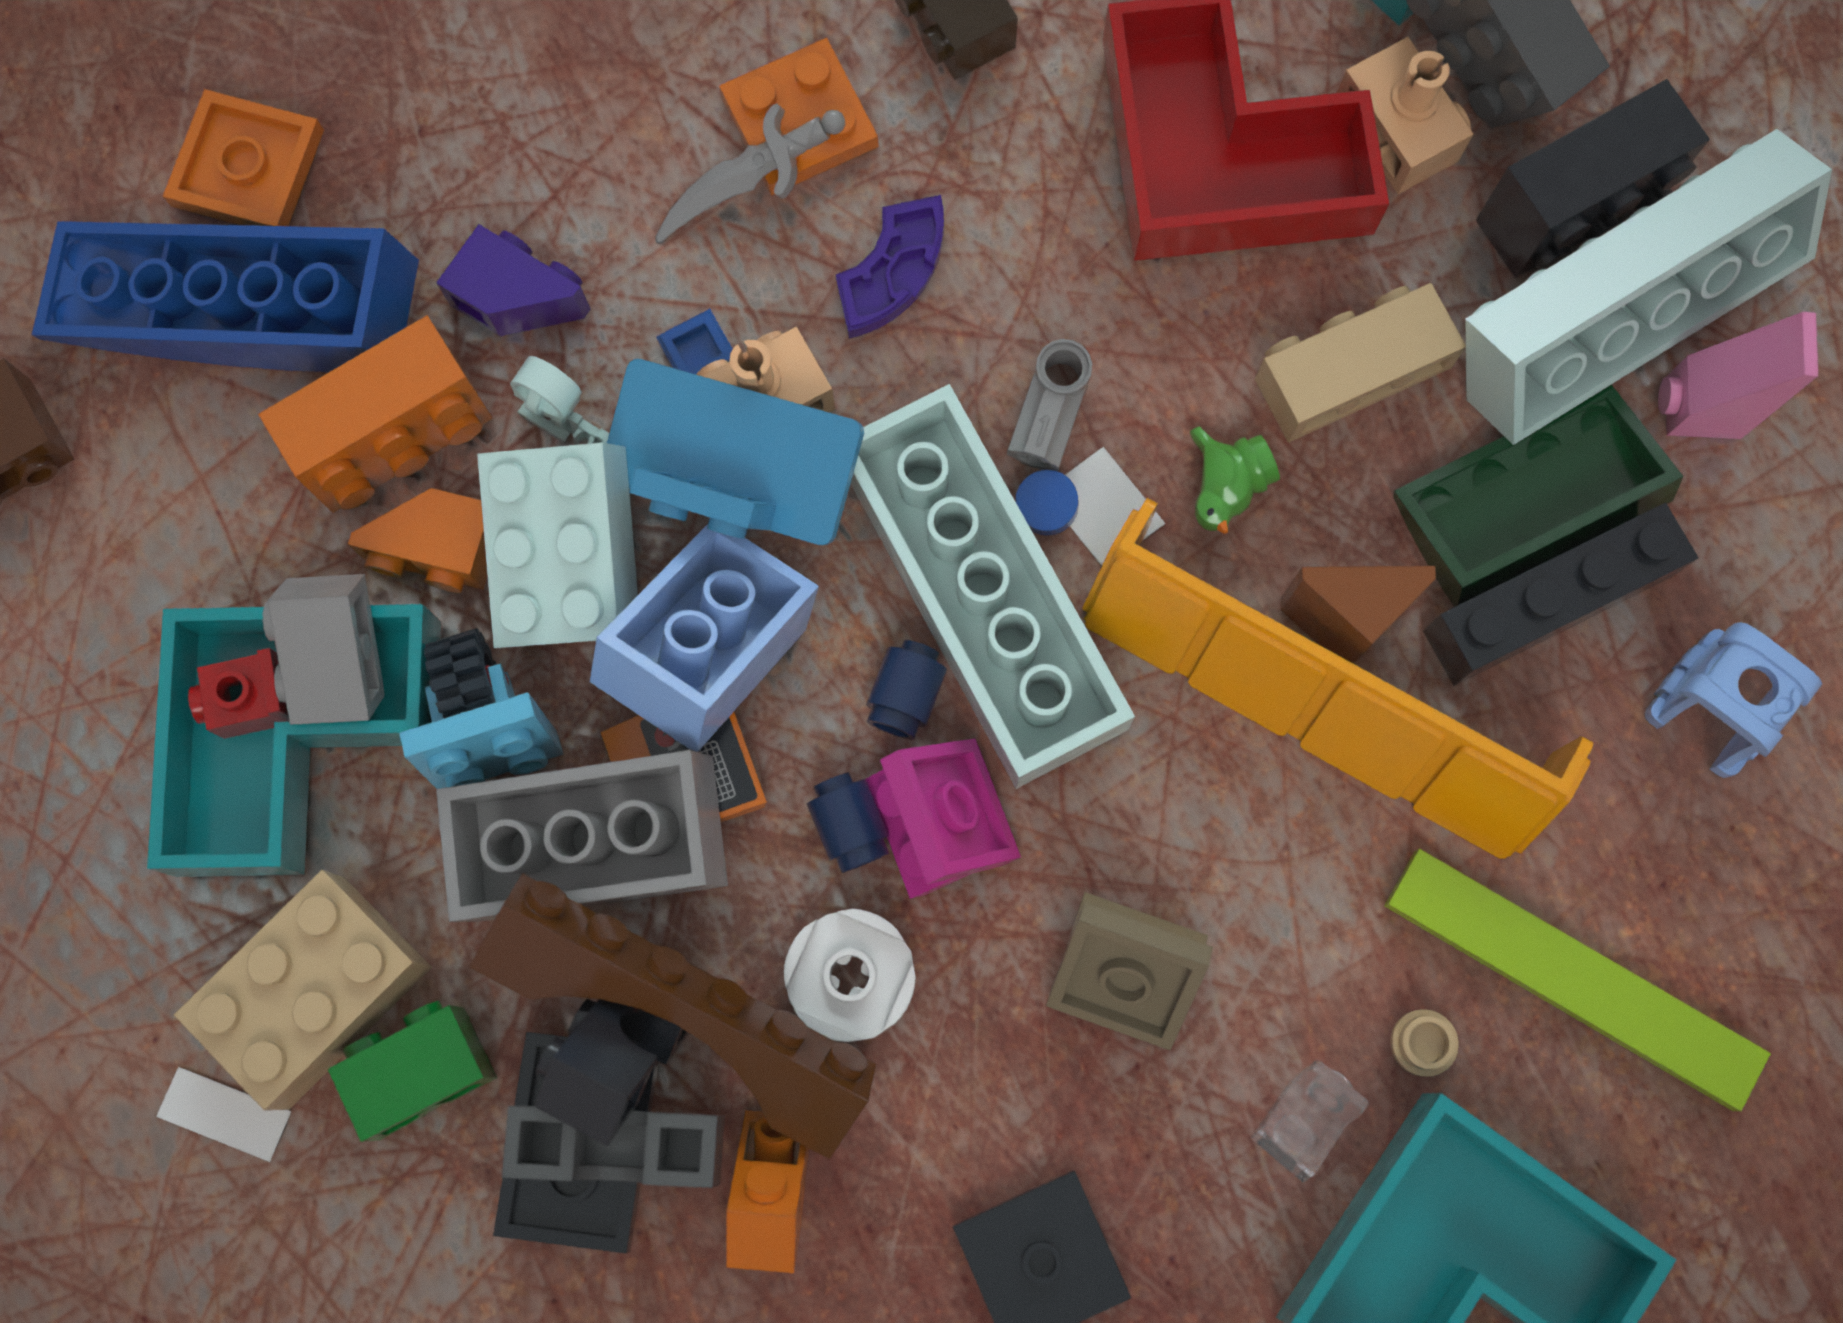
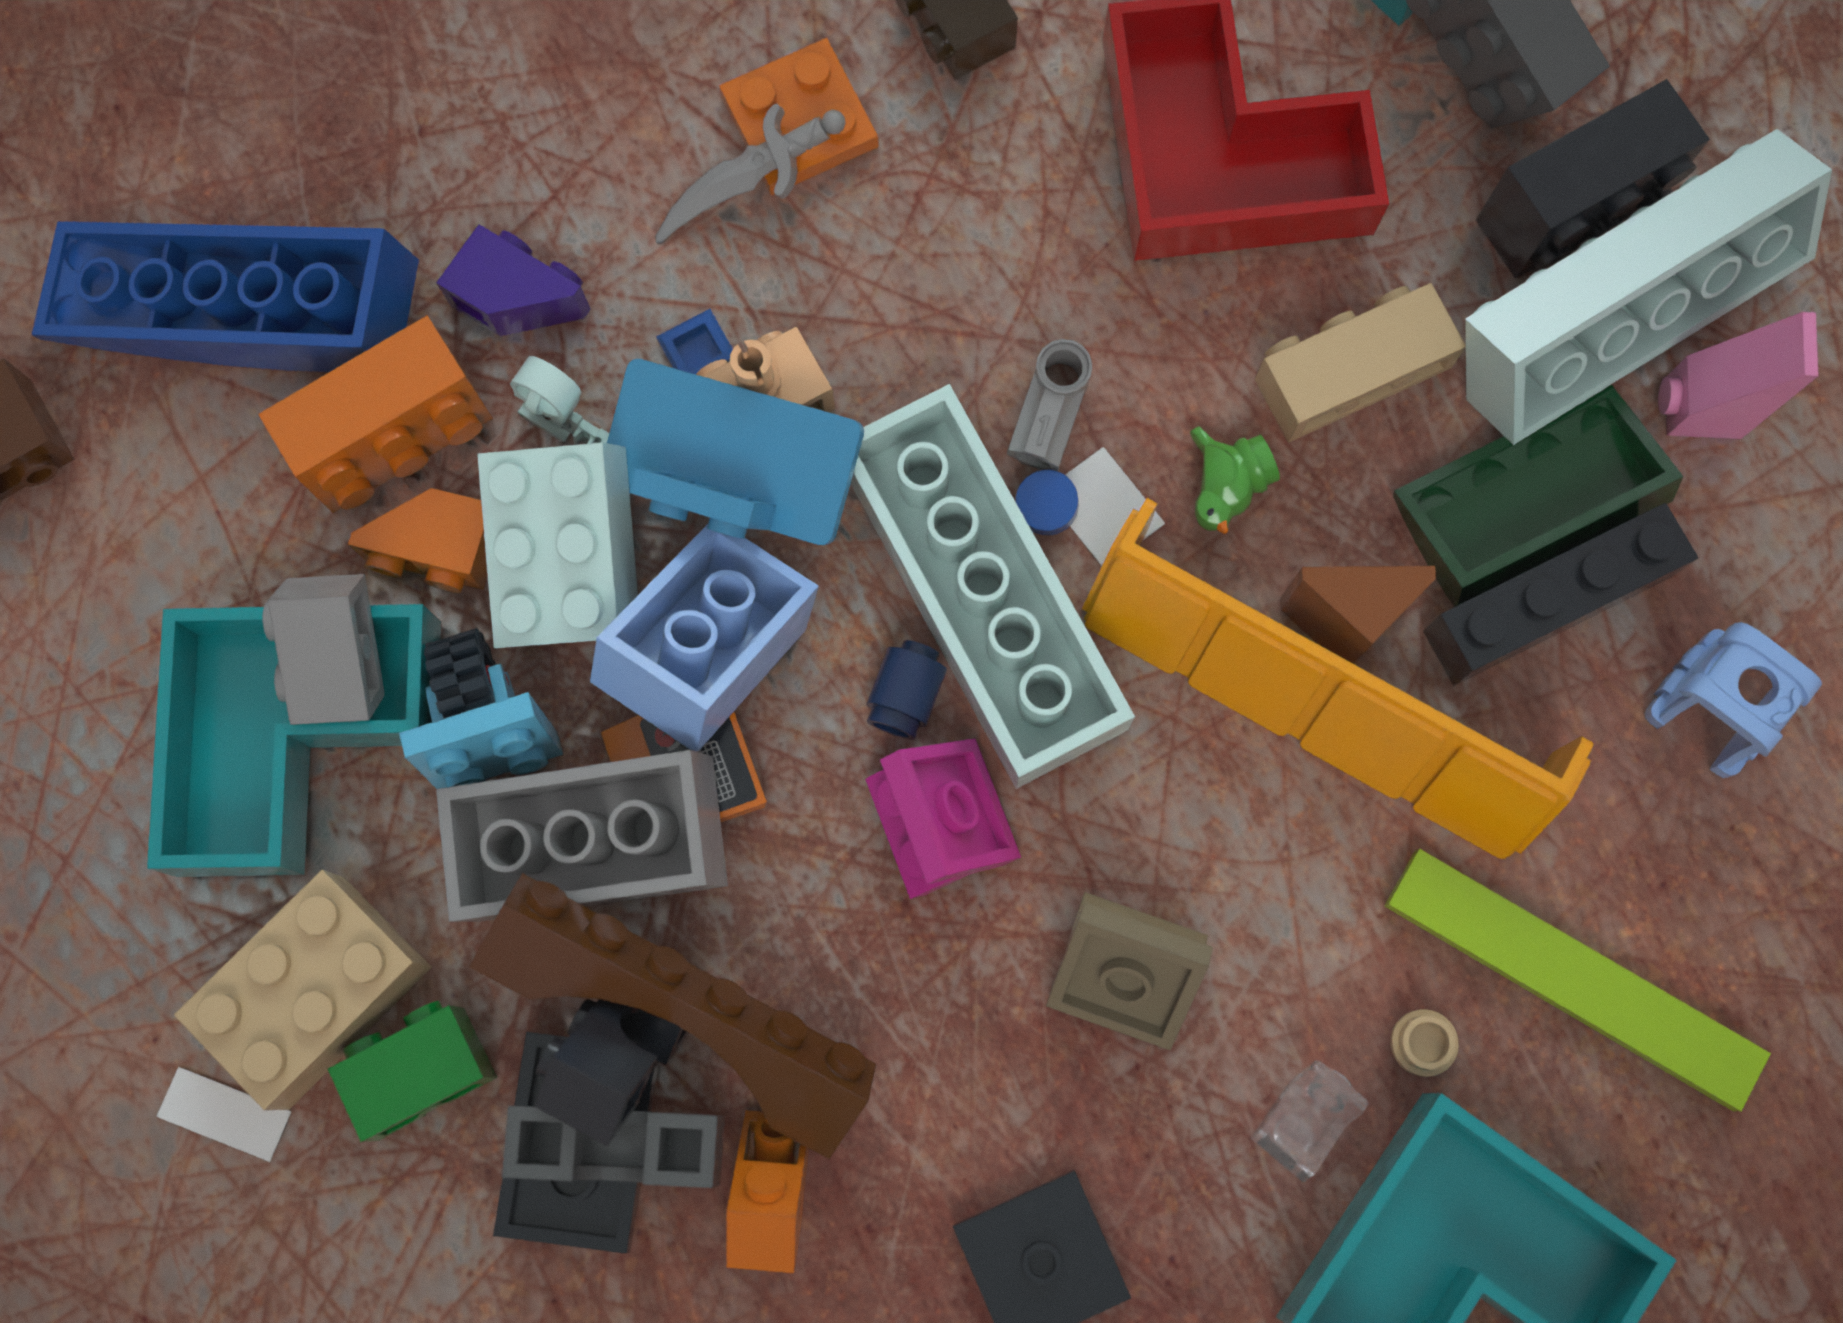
orange plate [162,89,324,226] -> none
red brick [188,648,290,739] -> none
white plate [784,909,916,1042] -> none
dark blue brick [806,772,890,873] -> none
dark purple tile [835,195,944,339] -> none
light nougat brick [1337,37,1474,194] -> none

